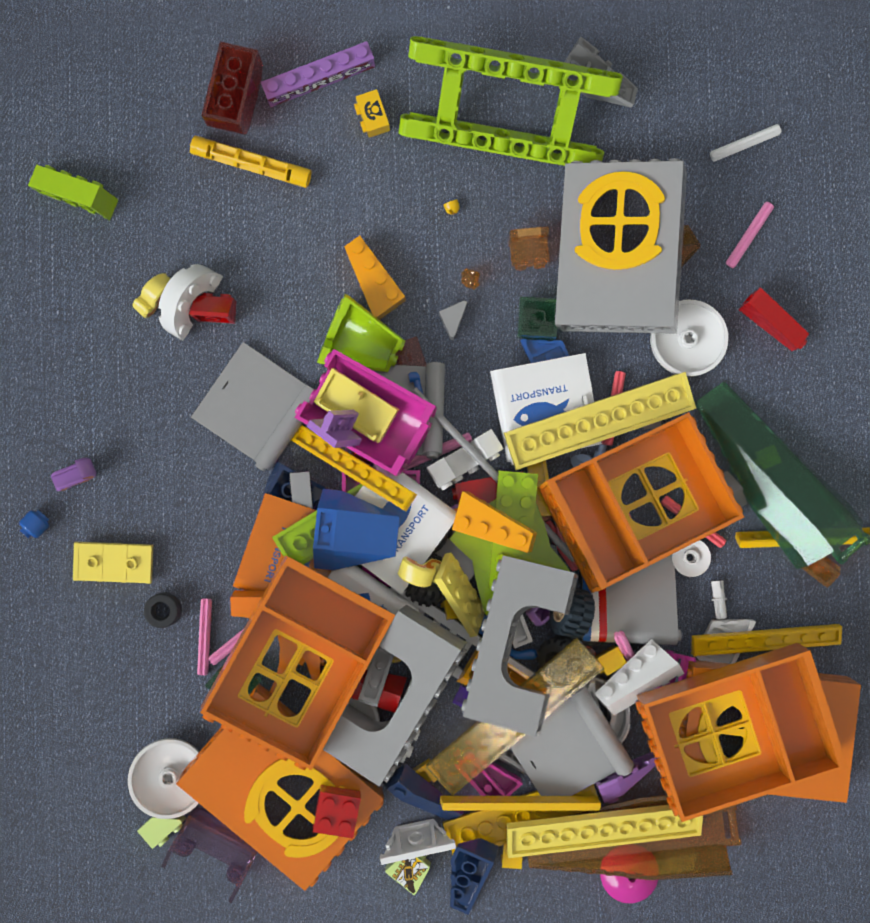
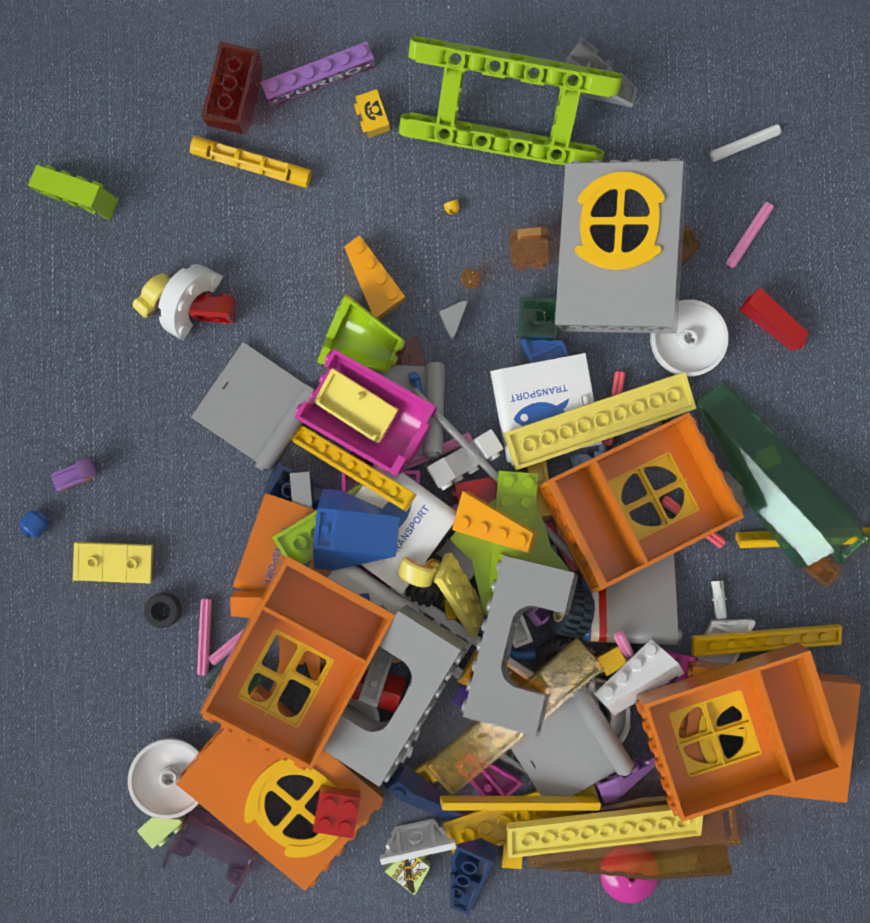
medium lavender bracket [307,409,362,448] -> none
white dish [672,540,711,577] -> none

